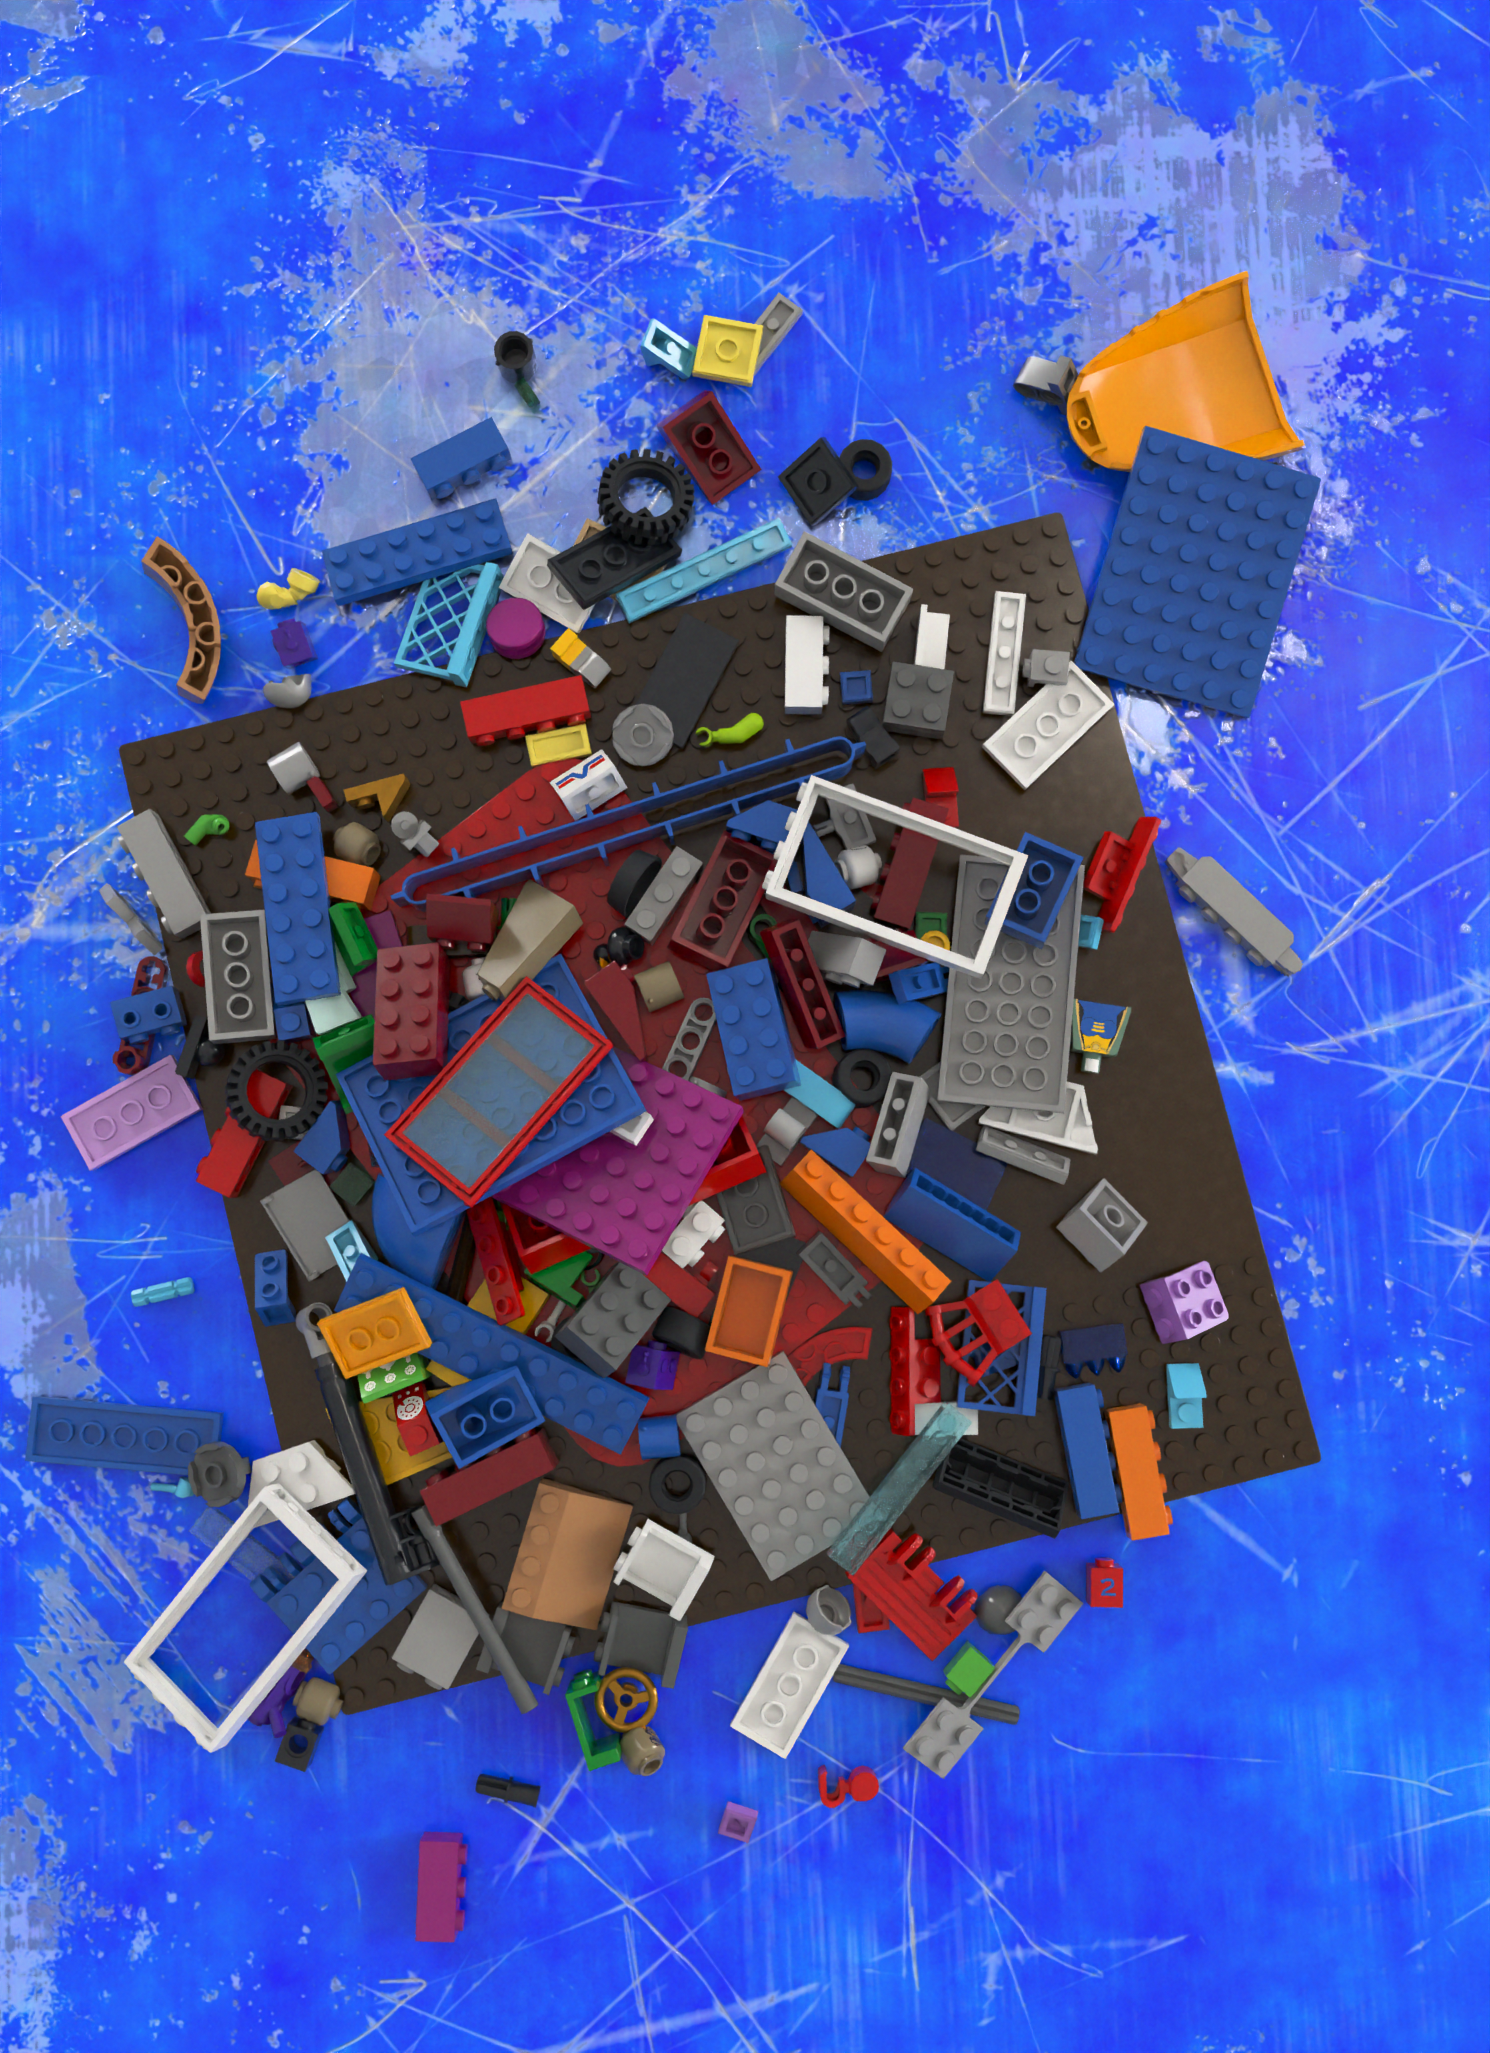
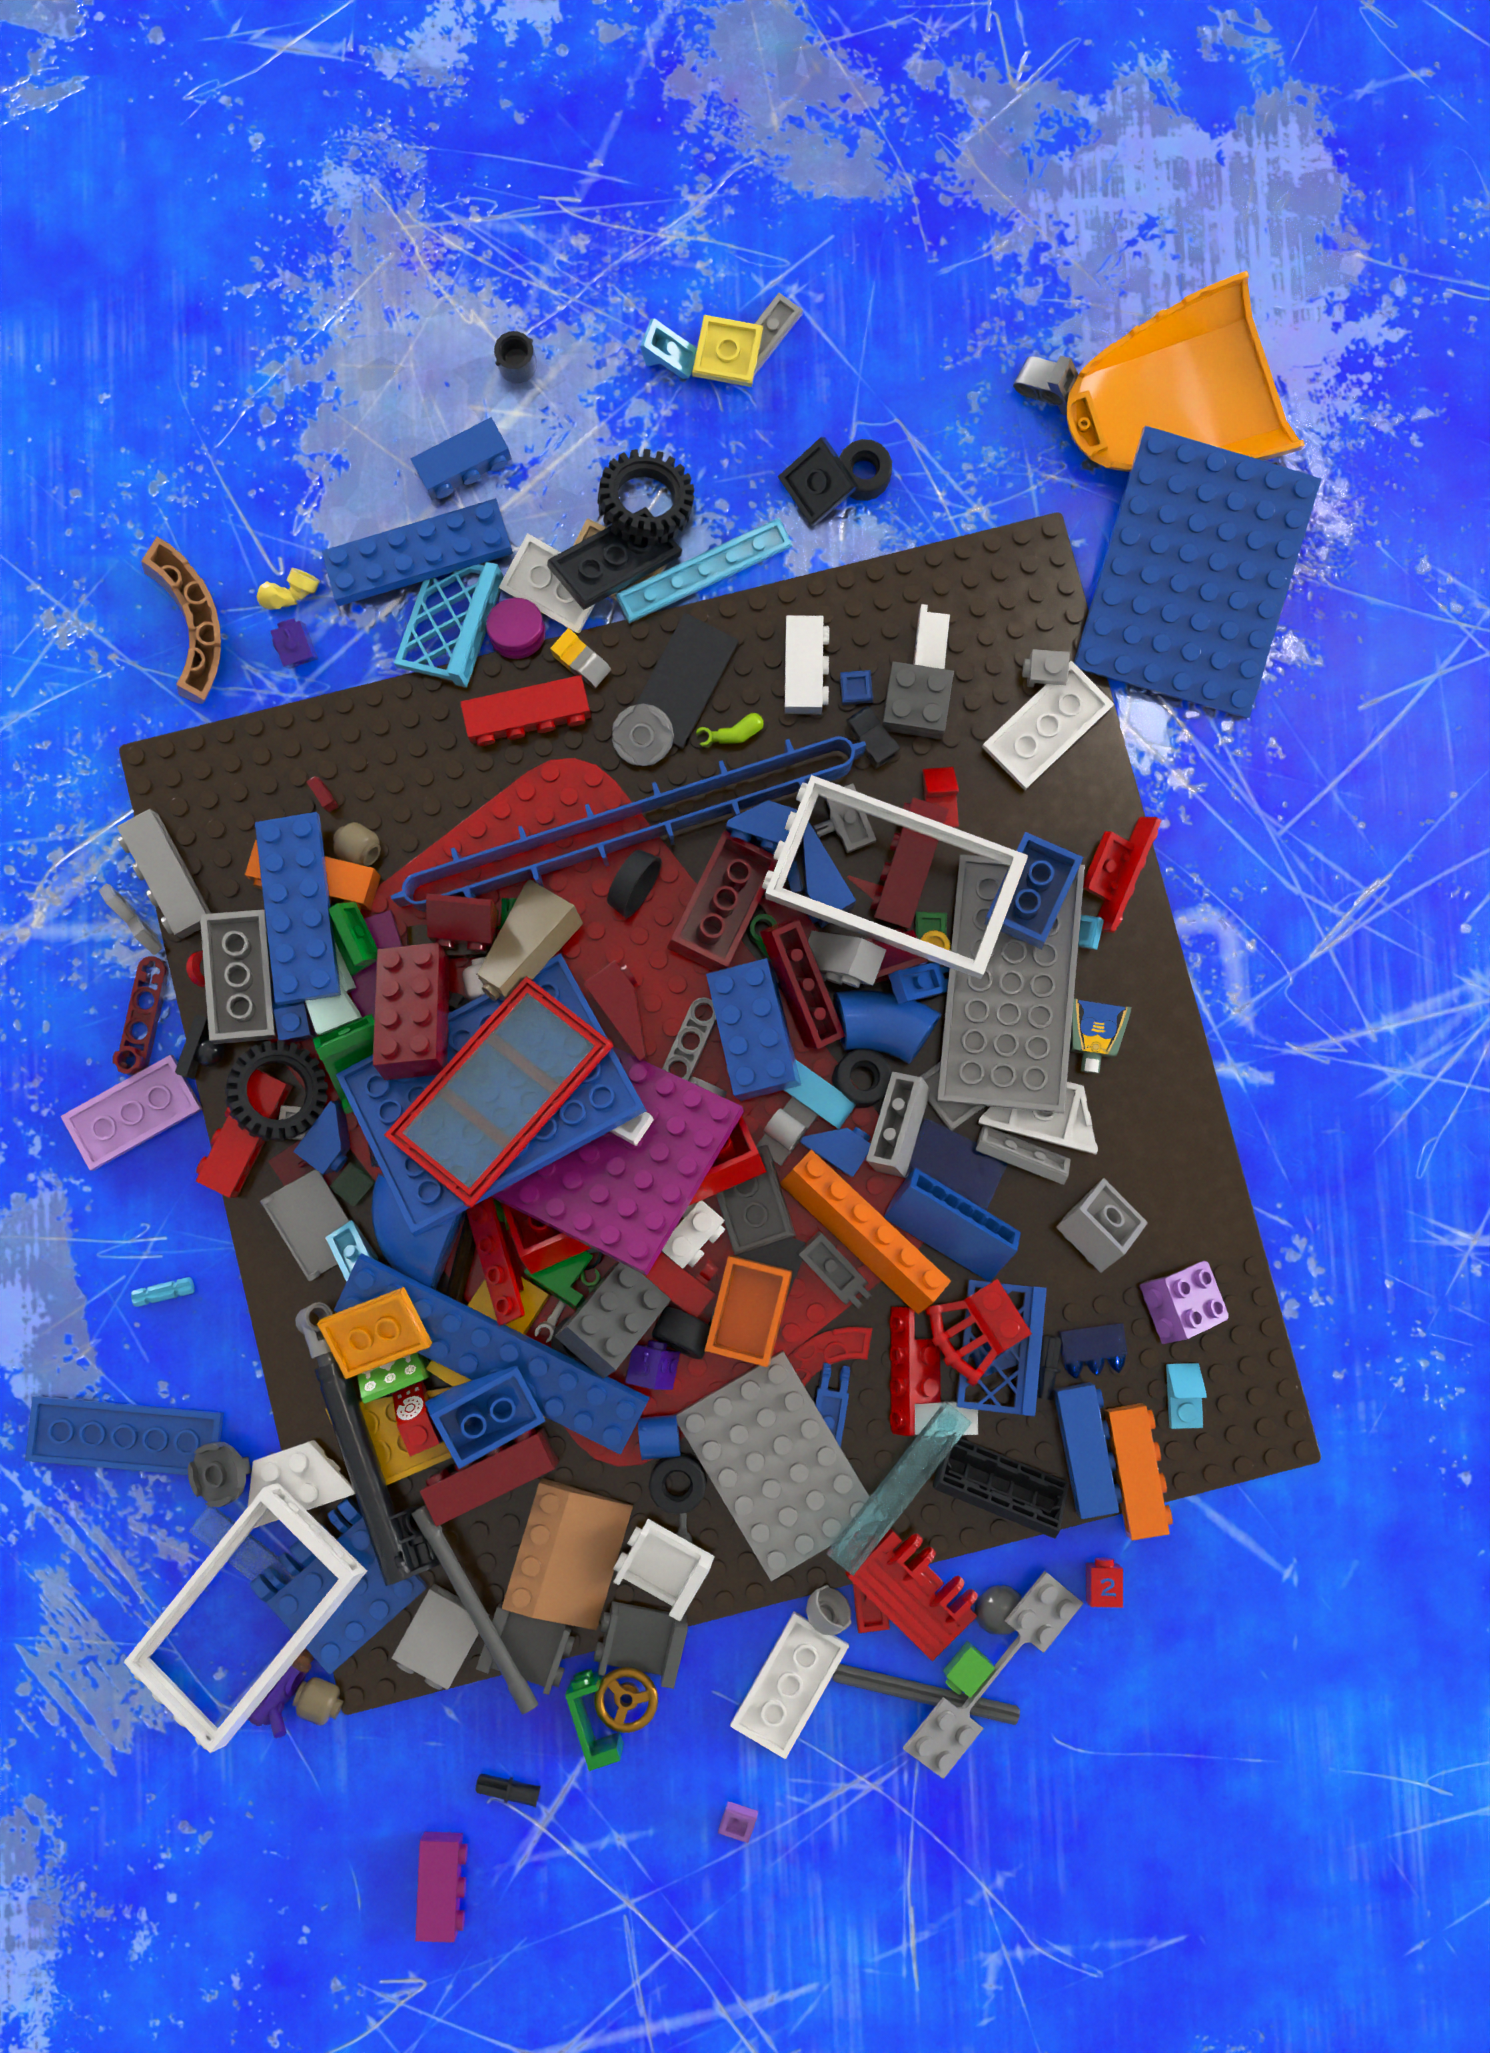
blue brick [110,985,187,1044] -> none
medium azure hand [151,1477,194,1498] -> none
bright green arm [184,814,230,846] -> none
blue bracket [255,1249,296,1327] -> none
light grey hair [263,674,312,708] -> none
light grey piece [267,742,320,795] -> none
black brick [275,1716,324,1772] -> none
pearl gold slope [344,773,410,822] -> none
light grey hips [391,811,440,857] -> none
clear green tile [514,377,541,409] -> none
light yellow tile [525,724,592,768] -> none
white panel [550,749,627,821] -> none
black animal [593,926,644,968] -> none
dark tan head [620,1726,665,1776] -> none
light grey brick [625,846,704,946] -> none
dark tan piece [634,961,684,1012] -> none
dark red slope [655,390,762,505] -> none
light grey brick [774,531,913,652] -> none
red leg [818,1765,879,1808] -> none
white head [834,845,882,889] -> none
white tile [982,591,1026,716] -> none
light grey hinge [1165,847,1303,976] -> none

